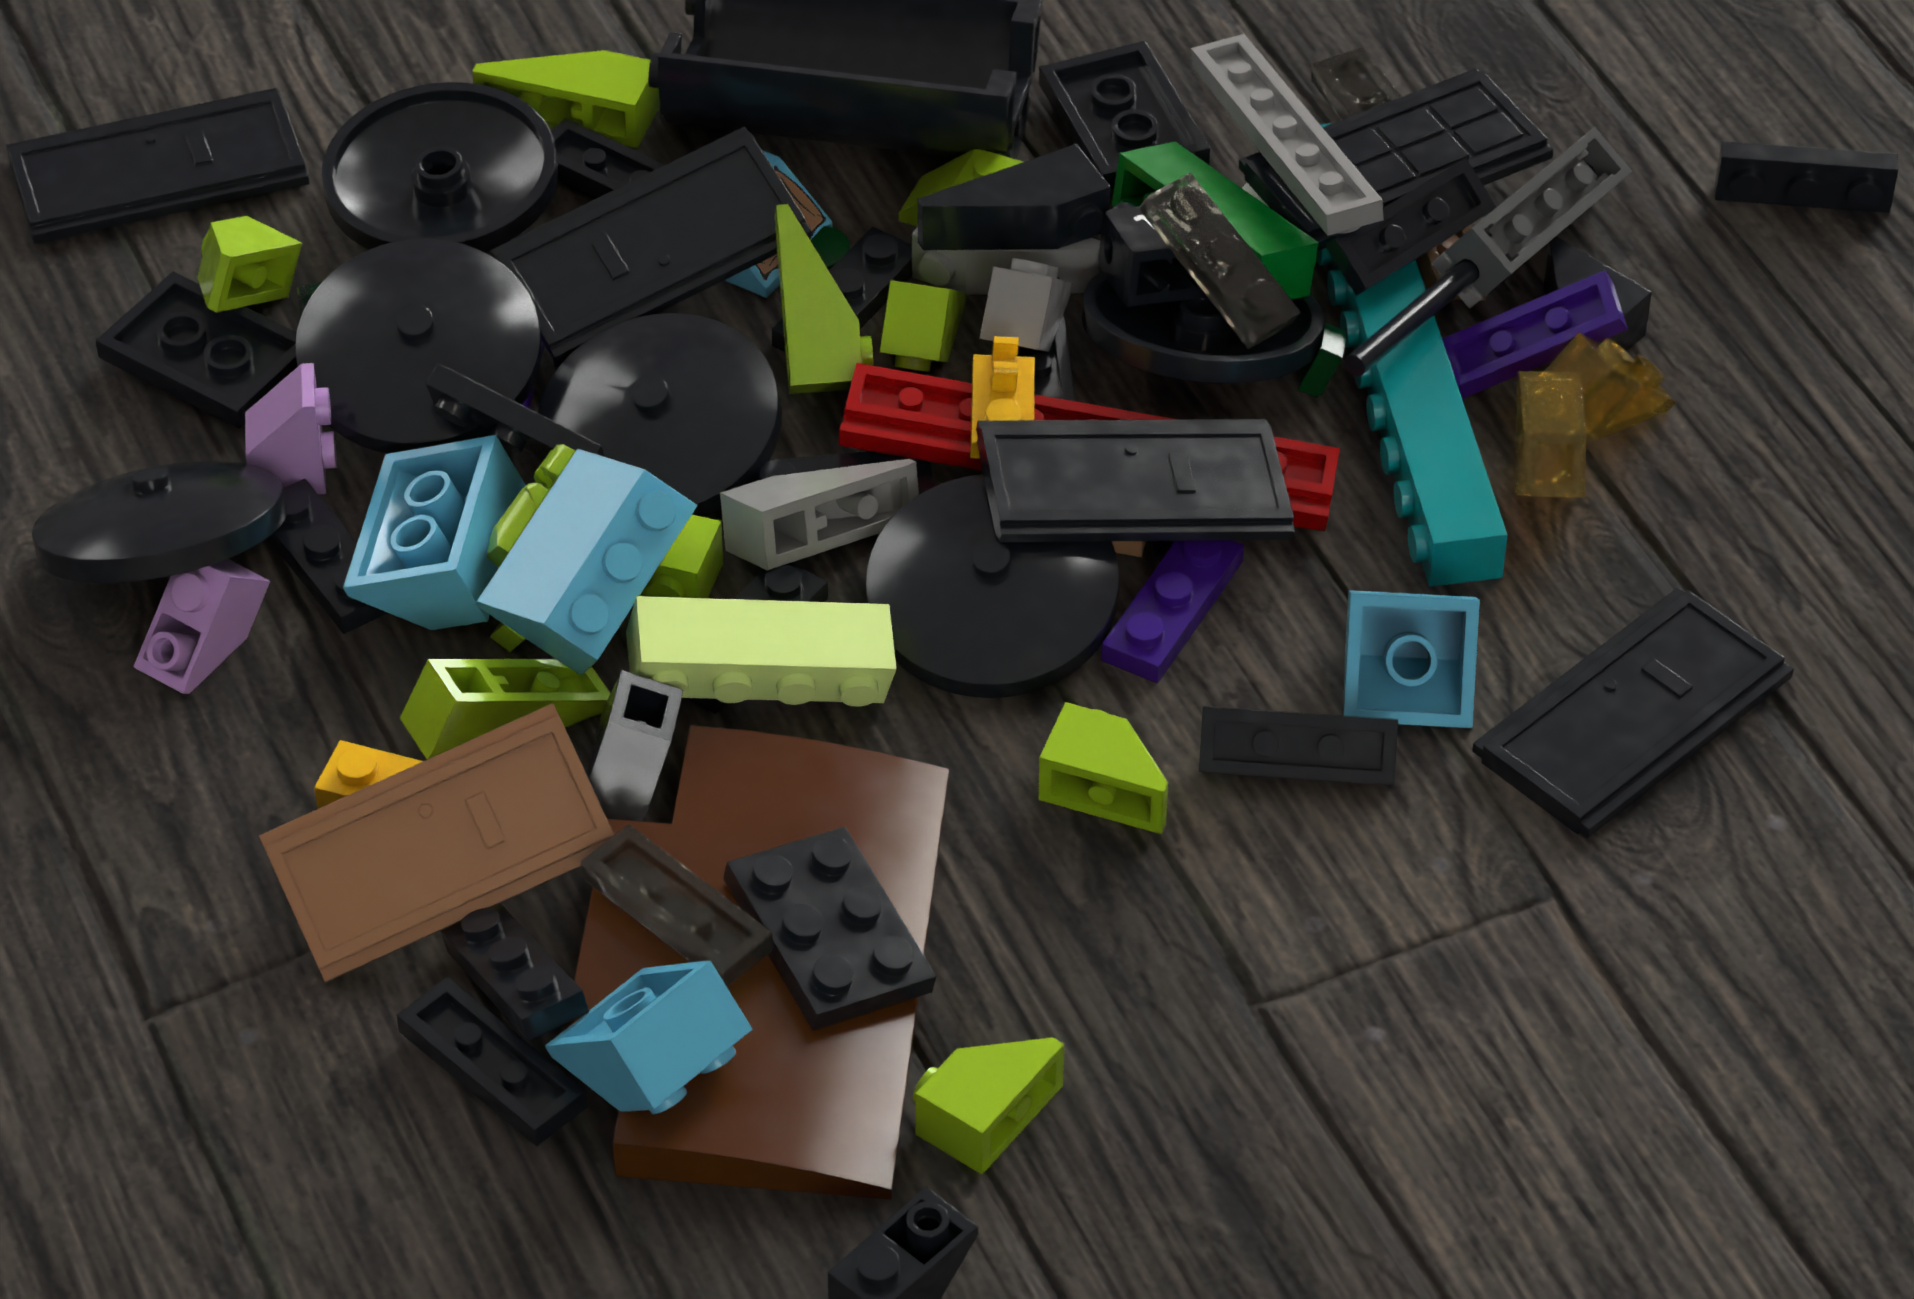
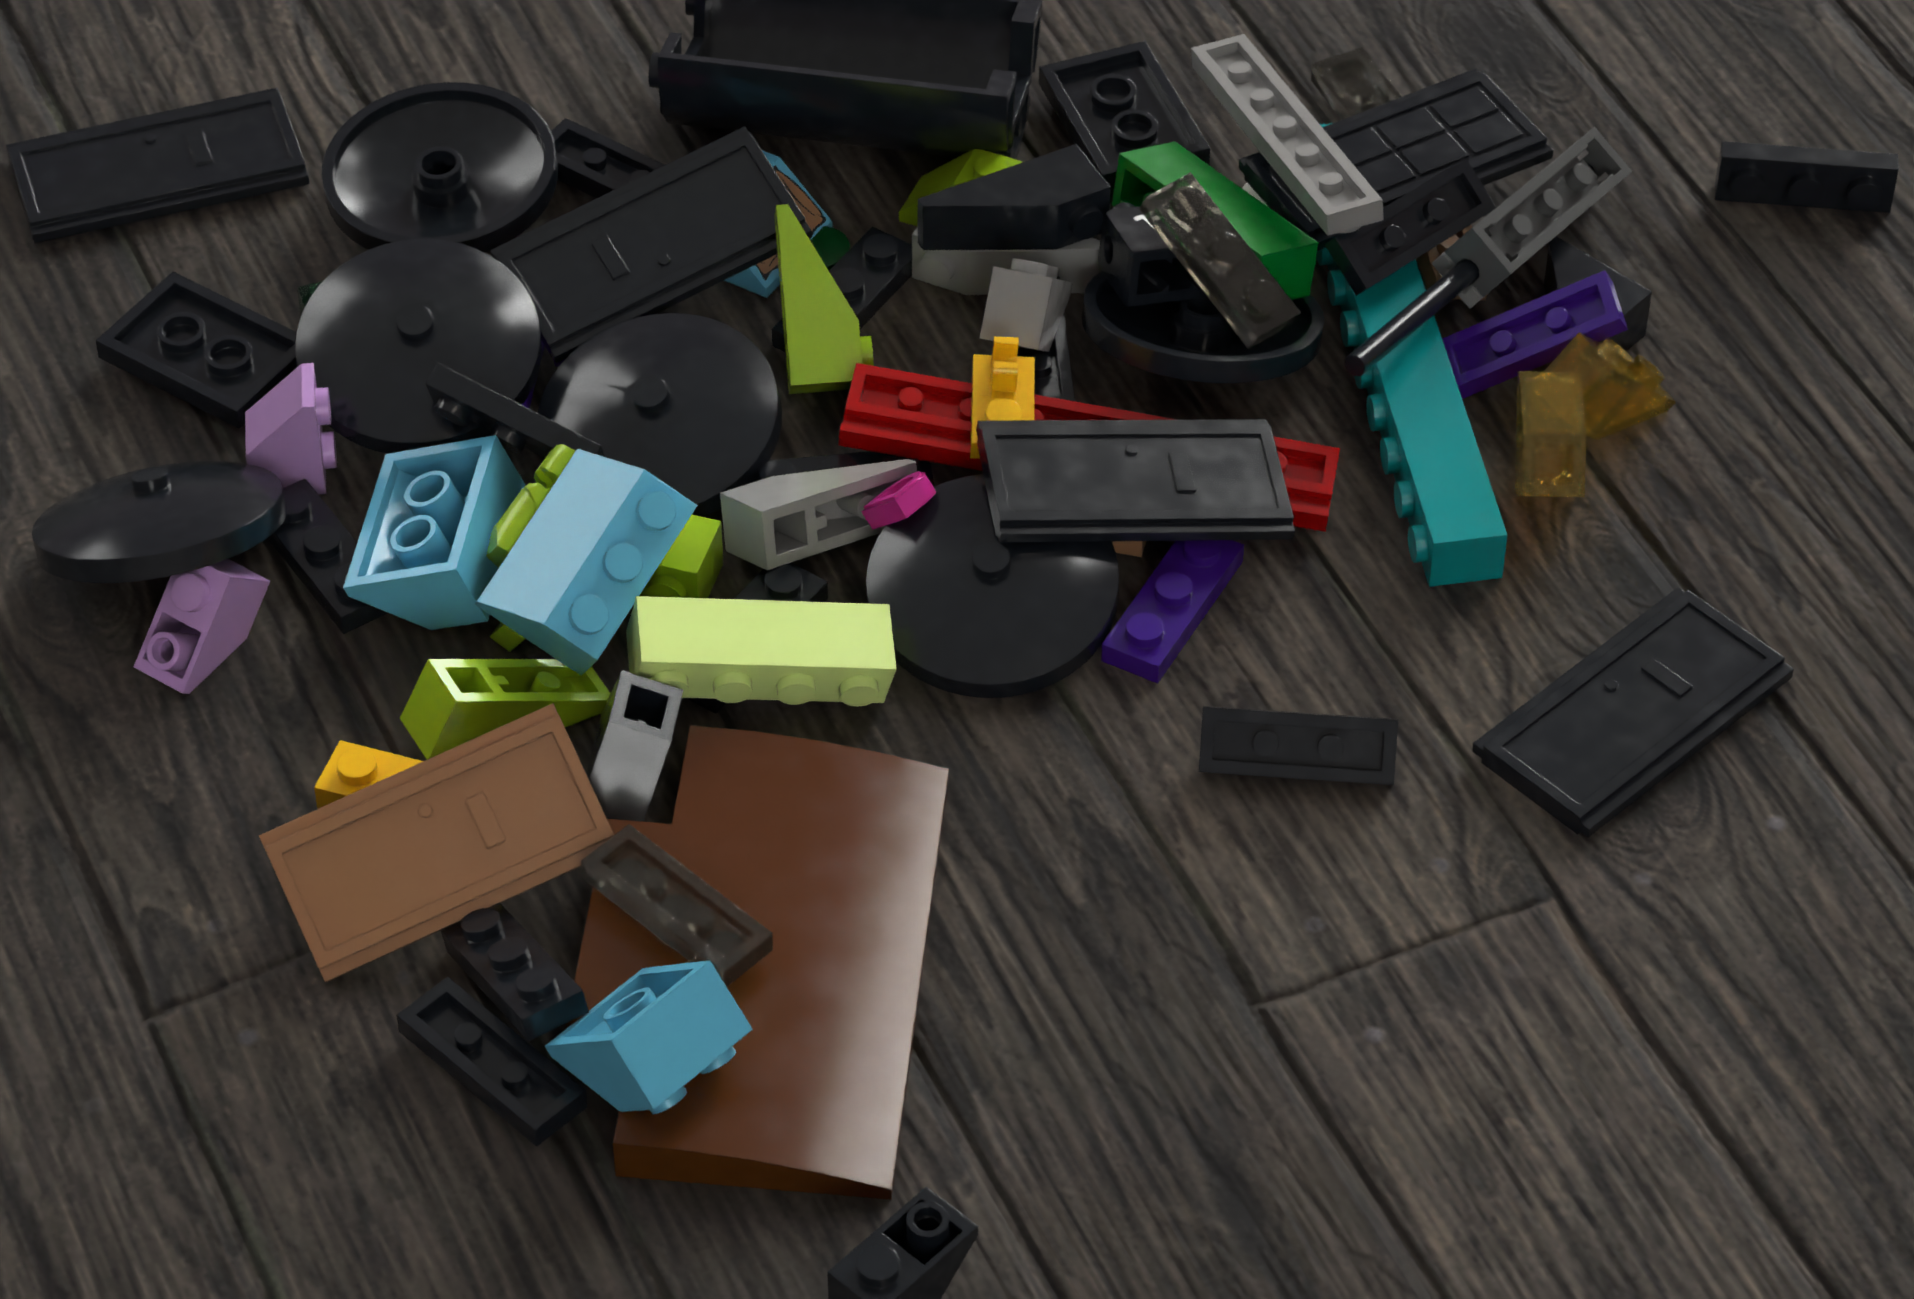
lime slope [197,216,302,313] -> none
lime slope [472,50,660,149] -> none
black plate [723,826,937,1031] -> none
lime slope [880,280,967,372] -> none
lime slope [913,1037,1064,1174] -> none
lime slope [1038,702,1168,834] -> none
dark green tile [1298,322,1346,398] -> none
medium azure slope [1343,590,1480,728] -> none
none -> dark pink tile [861,471,937,530]

